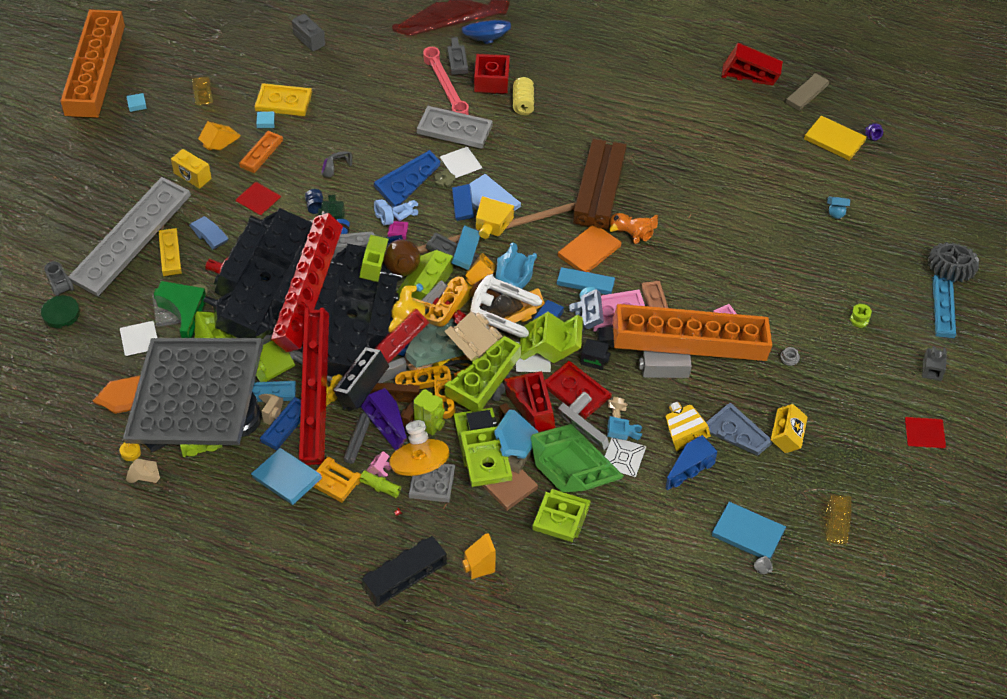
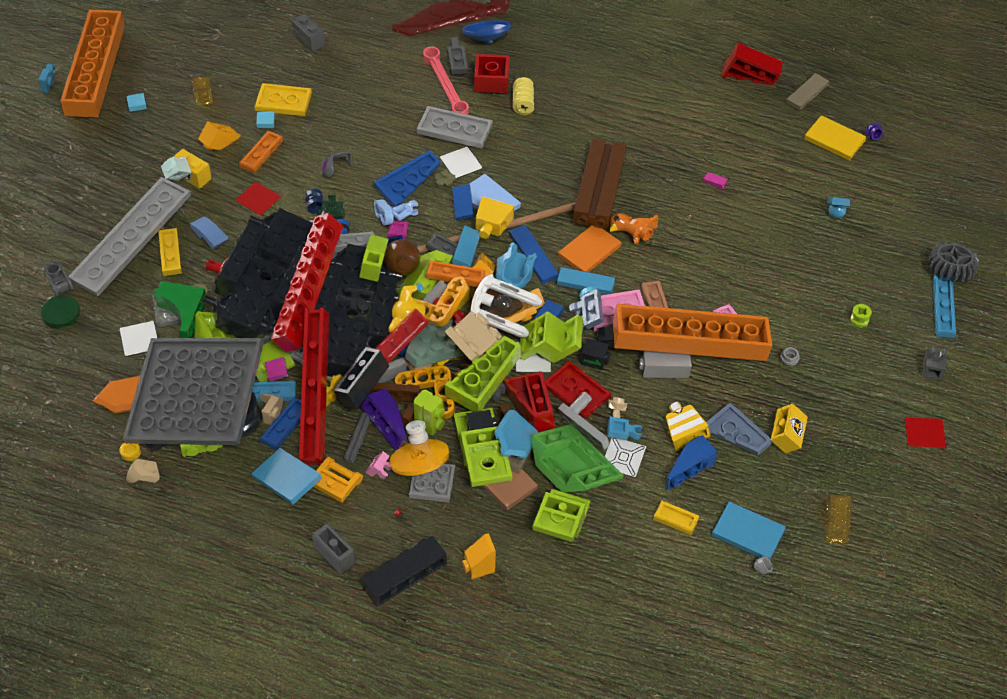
lime pin [359,470,401,498] -> none
none -> dark azure plate [38,64,56,93]
none -> light aqua brick [161,156,192,181]
none -> dark pink tile [265,357,289,382]
none -> dark grey brick [312,524,355,574]
none -> orange tile [426,260,485,287]
none -> blue tile [509,225,559,284]
none -> yellow tile [653,501,700,535]
none -> dark pink piece [703,172,728,190]

